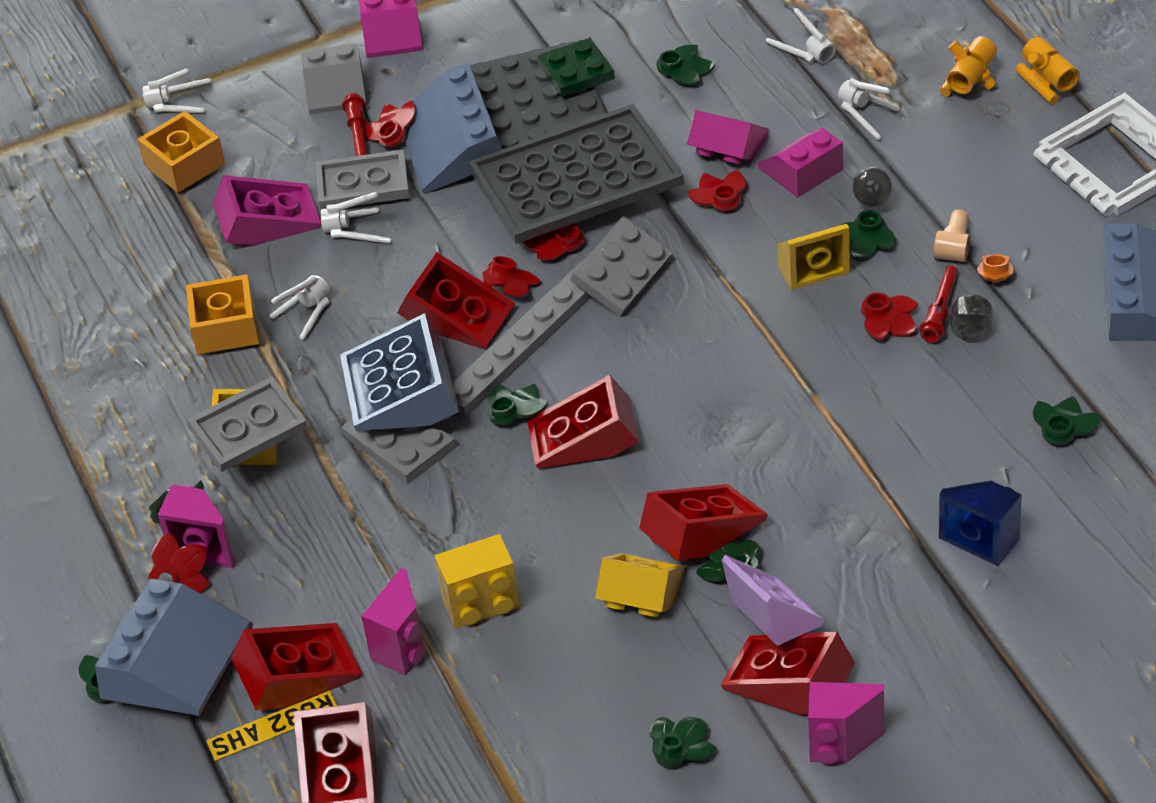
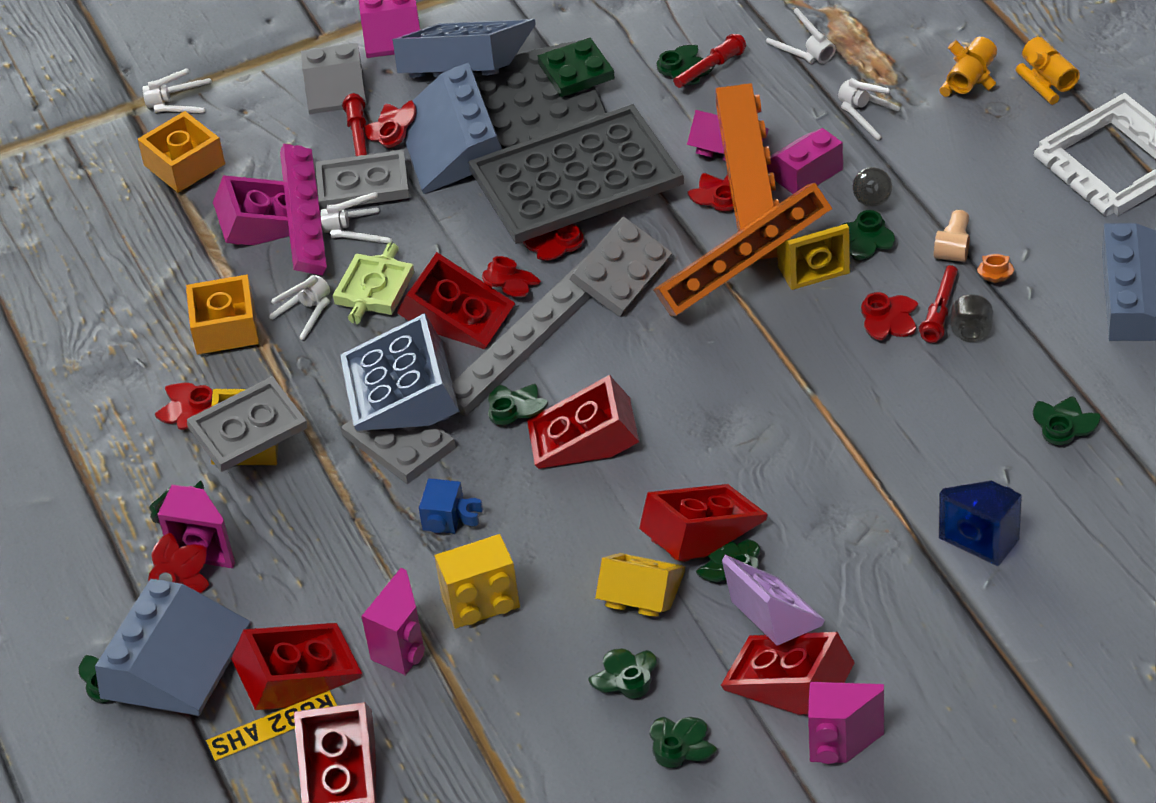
none -> red plate [155,382,213,430]
none -> dark pink plate [280,143,327,276]
none -> yellowish green plate [333,243,415,324]
none -> sand blue slope [392,19,536,78]
none -> blue brick [419,478,483,534]
none -> dark green plate [588,648,657,698]
none -> orange brick [653,183,832,316]
none -> red pin [673,34,746,88]
none -> orange brick [716,83,779,260]

